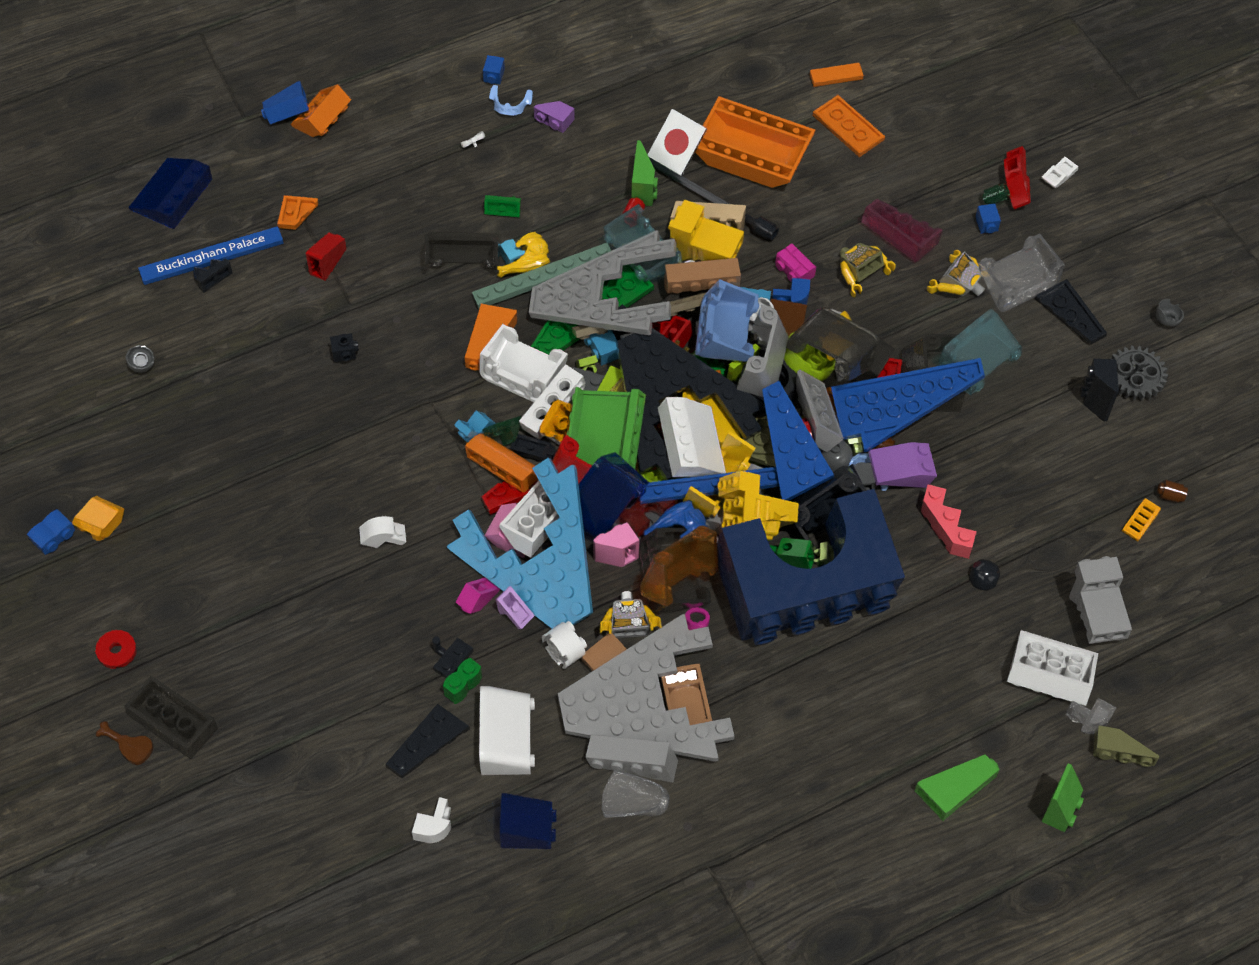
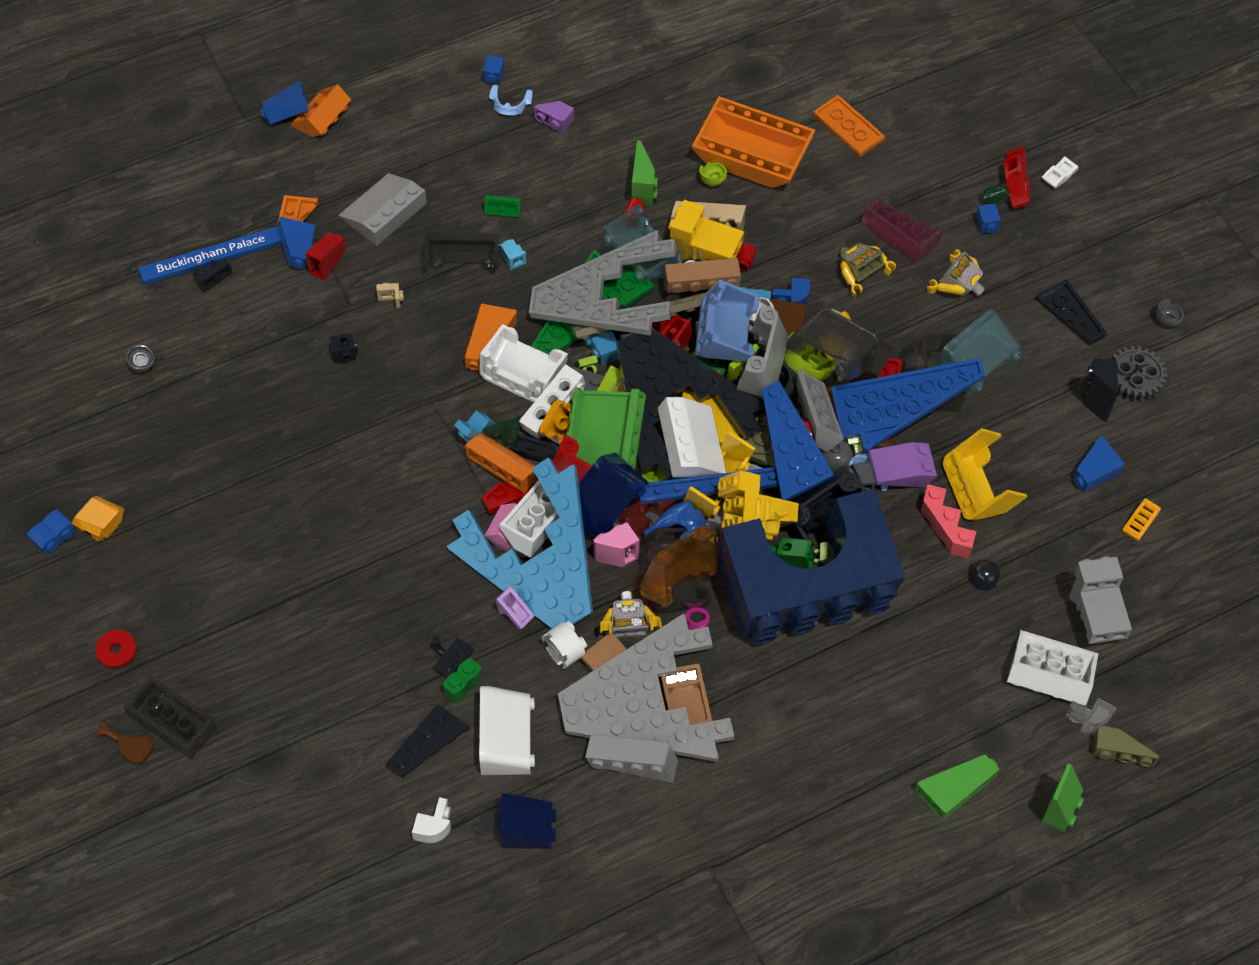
clear blue slope [128,158,212,229] -> none
white brick [359,516,406,548] -> none
dark pink slope [456,578,500,614] -> none
white piece [461,131,485,148] -> none
sand green plate [472,243,611,309] -> none
yellow hair [497,232,550,278] -> none
clear hair [601,770,670,818] -> none
flag [647,109,779,241] -> none
dark pink brick [775,244,816,282] -> none
orange tile [809,63,864,87] -> none
clear windscreen [978,234,1065,312] -> none
reddish brown brick [1157,480,1188,503] -> none
none -> blue slope [277,217,315,270]
none -> light grey slope [338,173,427,246]
none -> tan bracket [377,283,404,308]
none -> lime hair [699,162,727,187]
none -> red brick [736,243,757,271]
none -> yellow windscreen [943,428,1027,521]
none -> blue slope [1073,436,1125,493]

